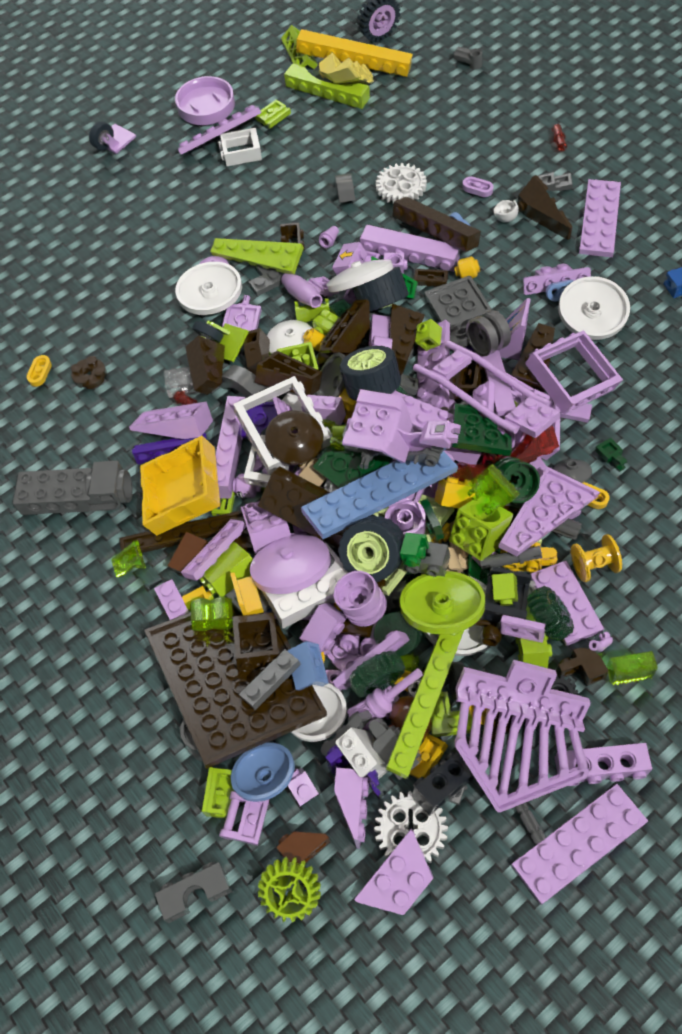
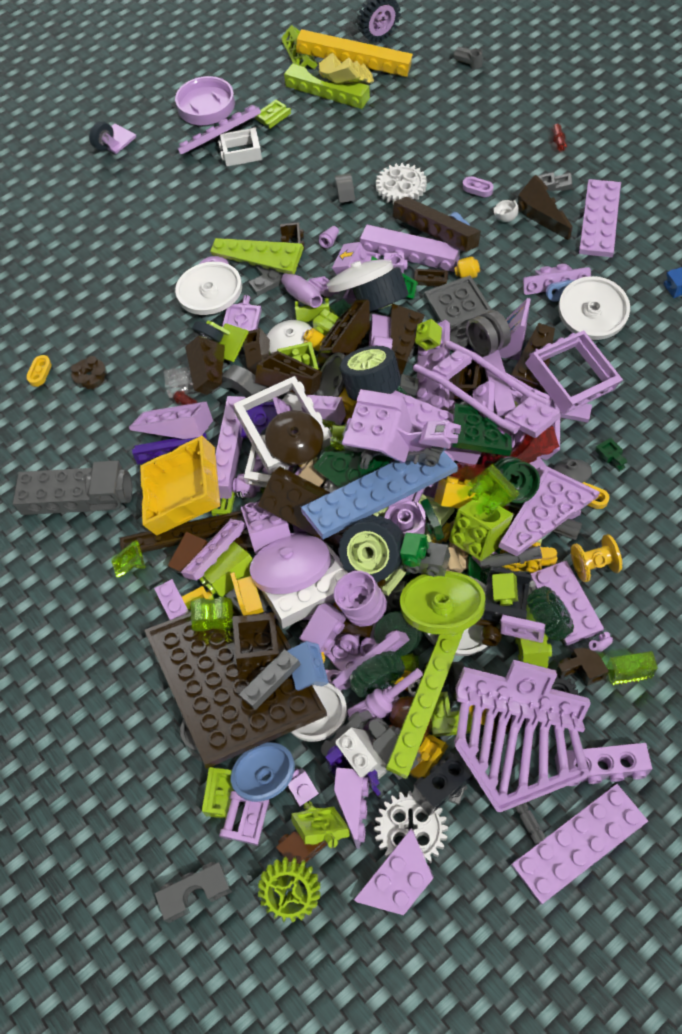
none -> lime plate [291,801,350,848]

